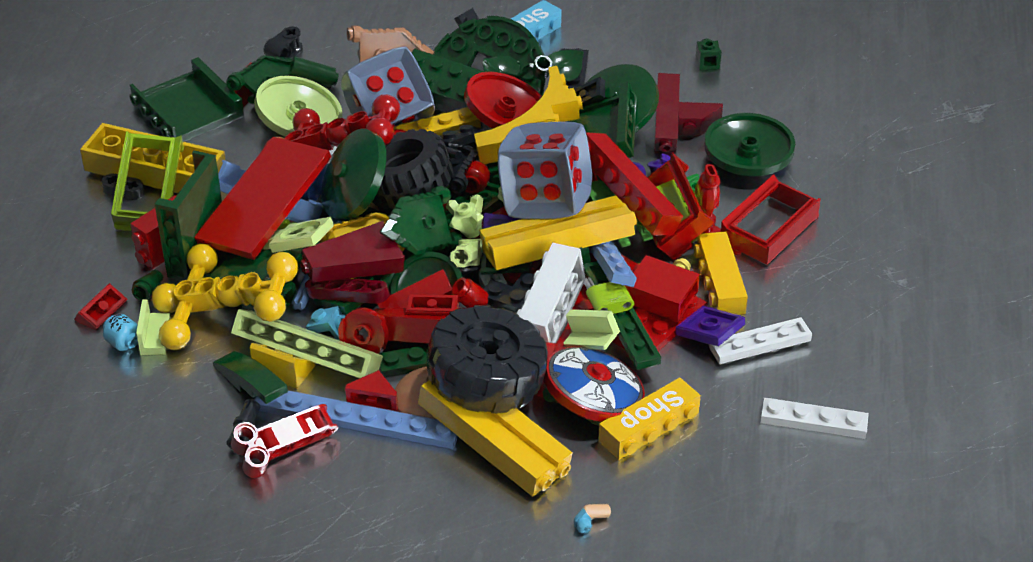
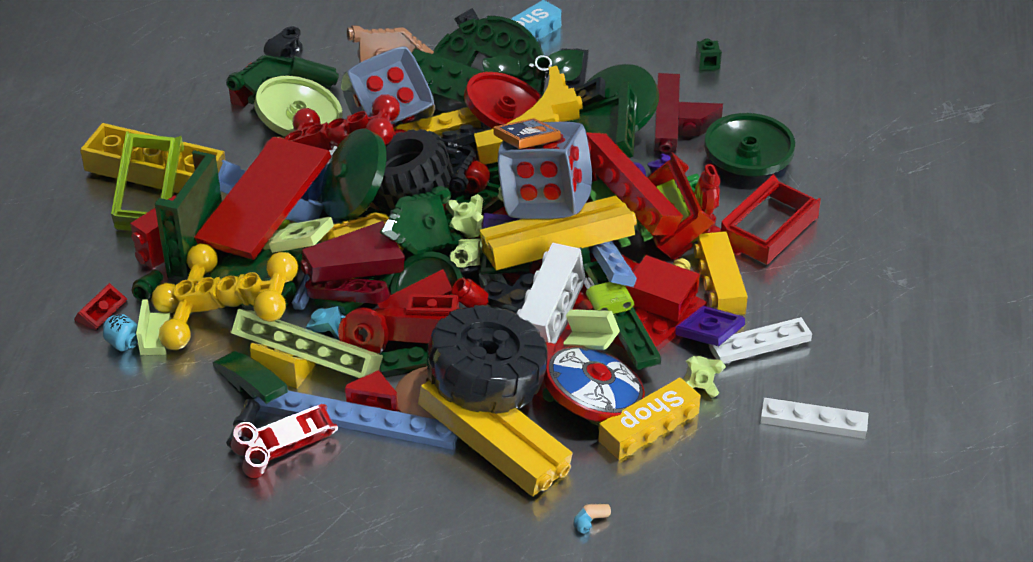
black beam [102,173,144,200] -> none
dark green panel [129,57,244,142] -> none
none -> tile [493,118,561,149]
none -> yellowish green rock [683,356,726,398]

